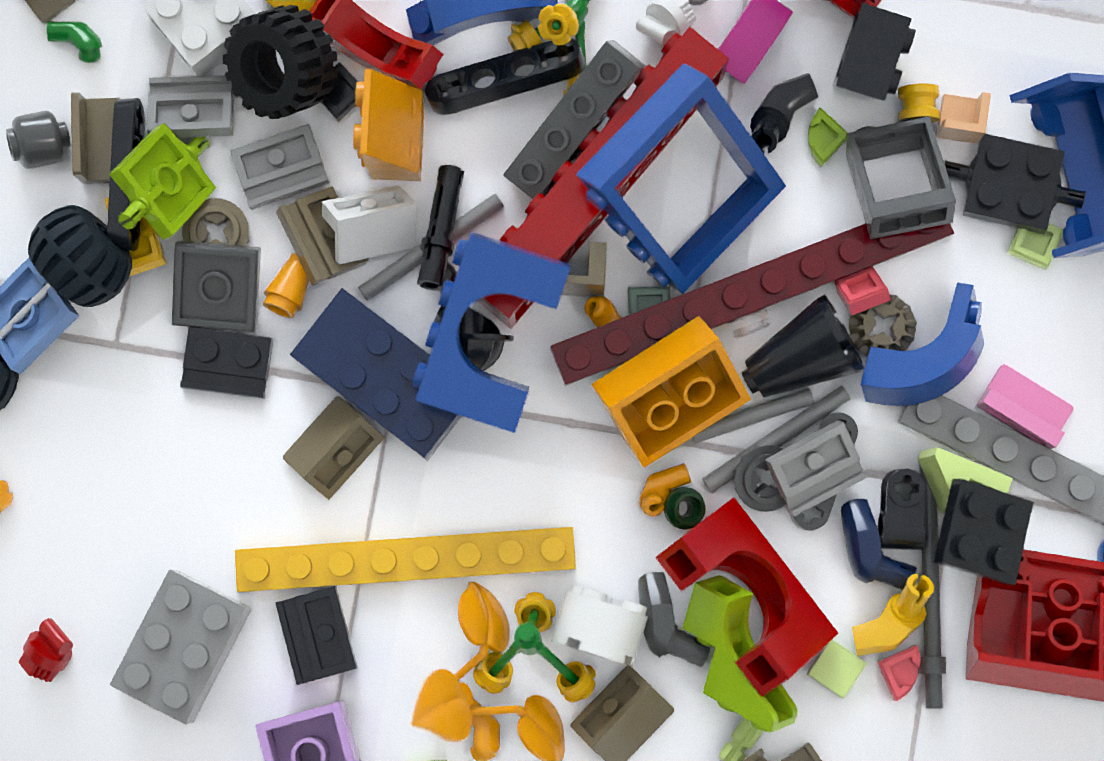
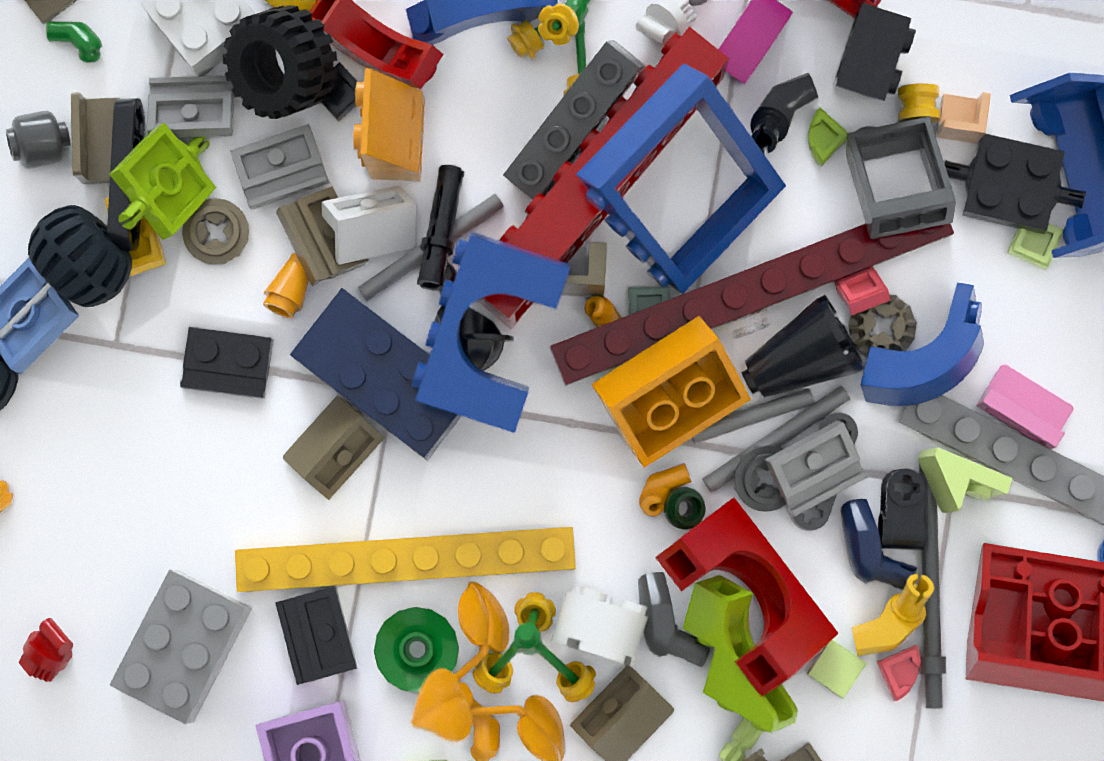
dark grey plate [172,240,261,332] -> none
black beam [424,38,585,115] -> none
black plate [933,479,1034,585] -> none
none -> green dish [374,607,459,693]

